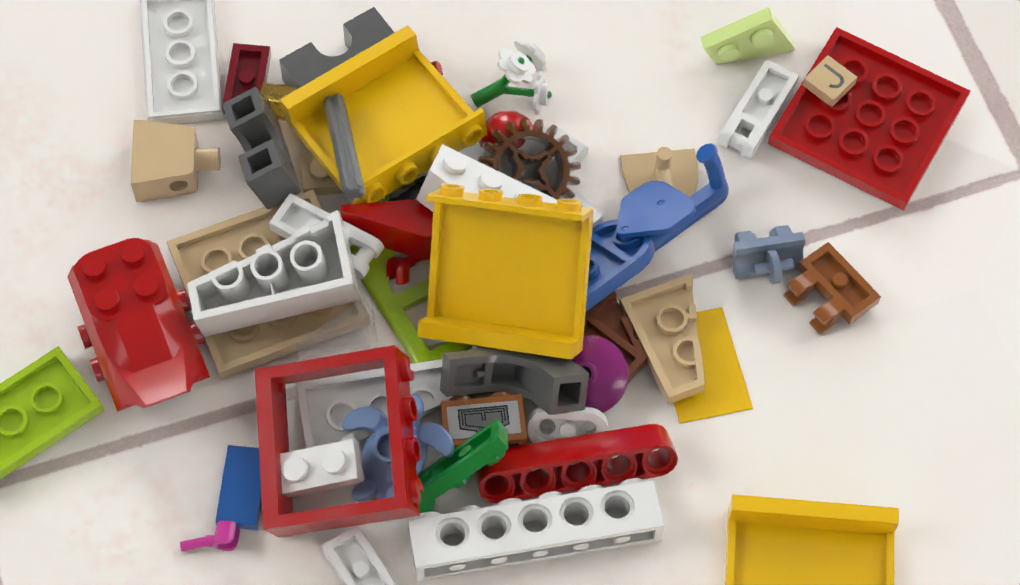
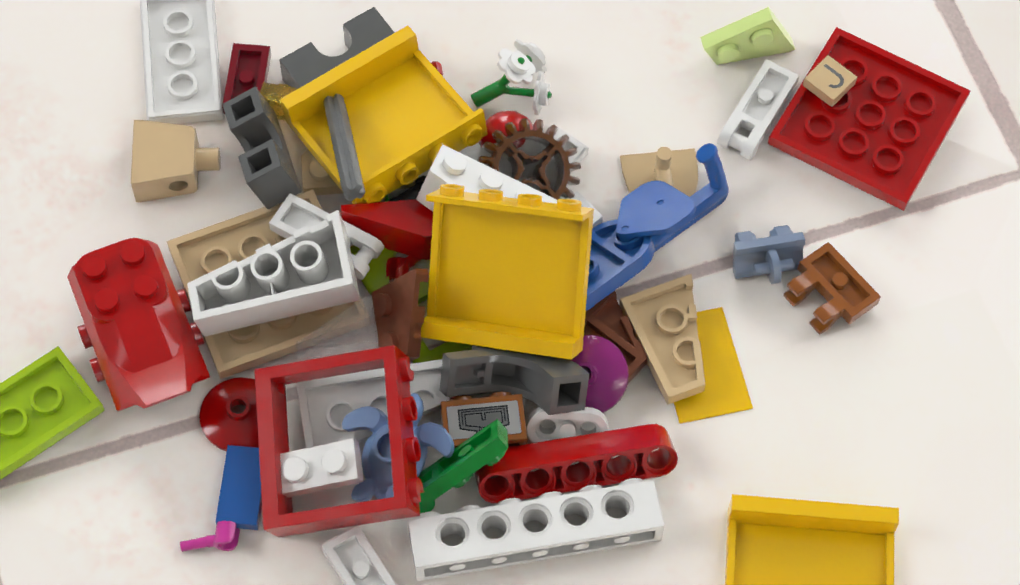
none -> red dish [199,377,259,452]
none -> copper wing [371,268,429,362]

